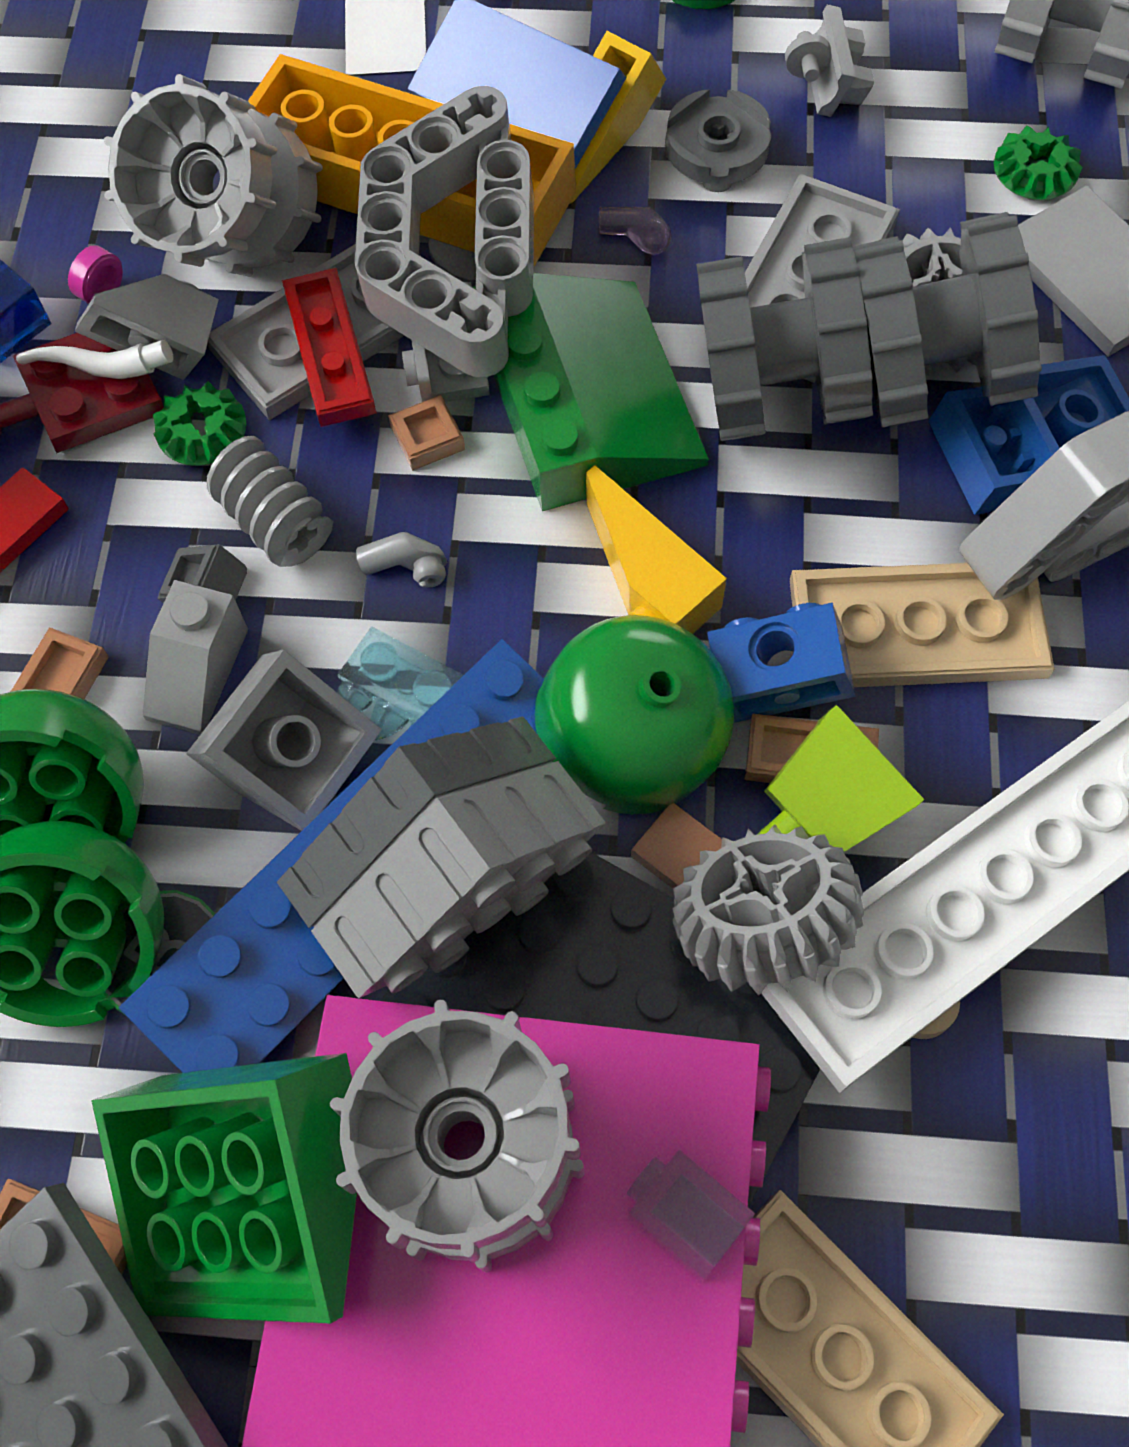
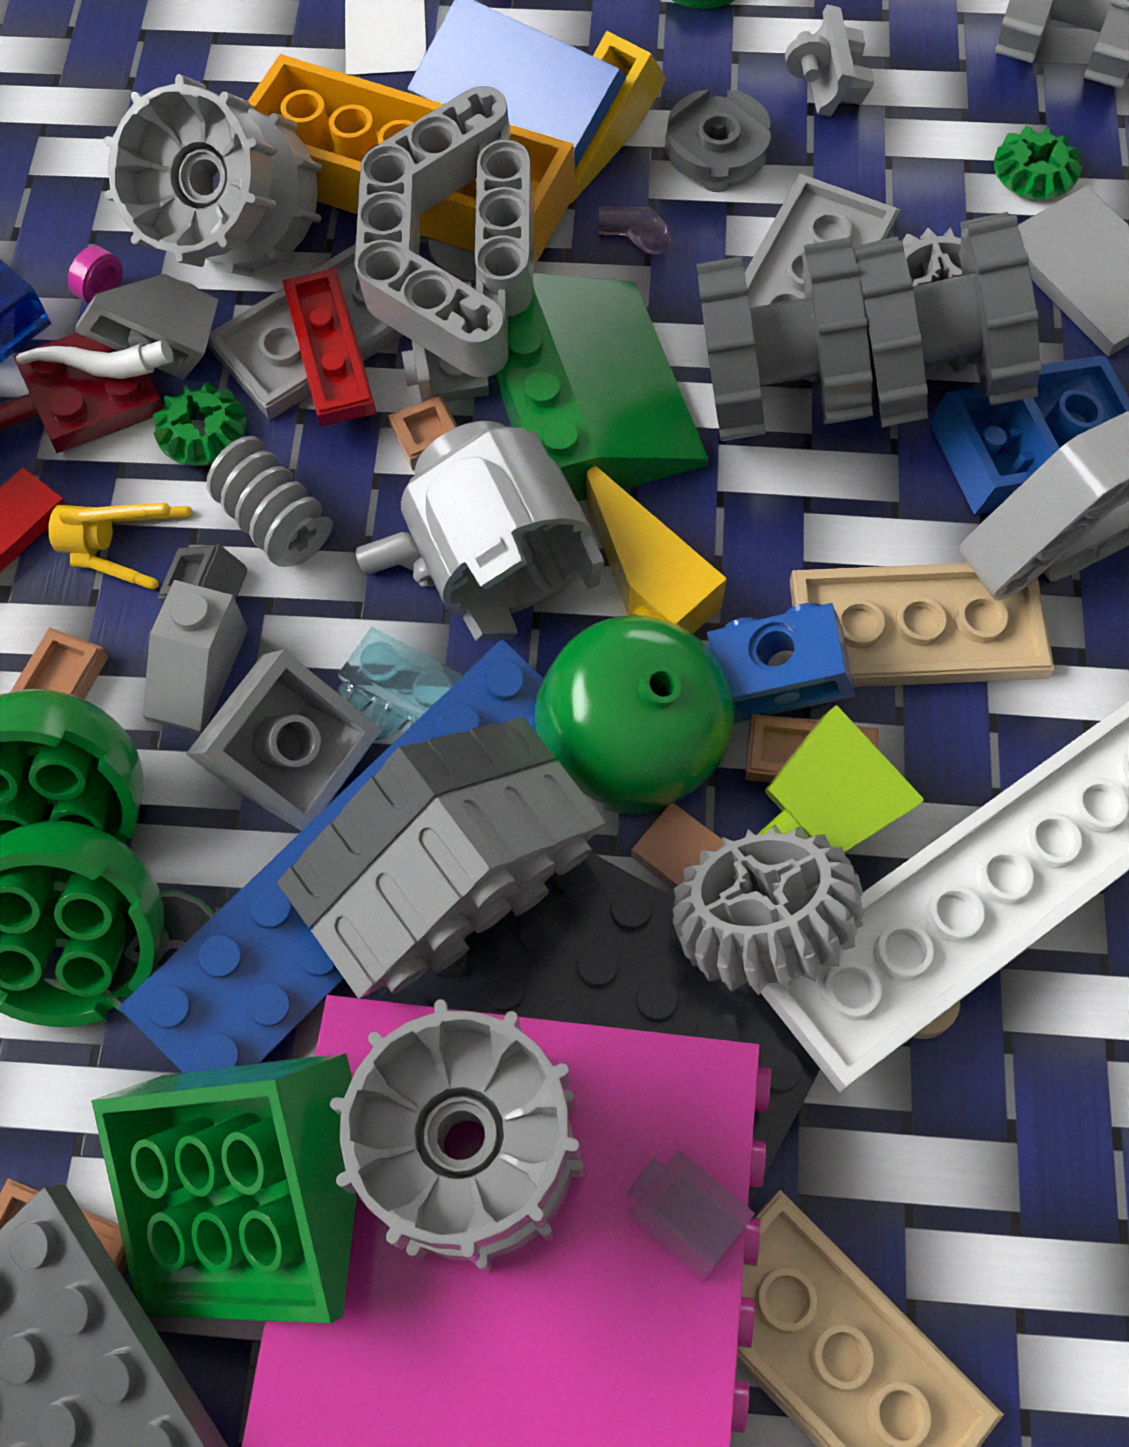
none -> yellow plant [49,503,193,590]
none -> light grey piece [401,421,604,641]

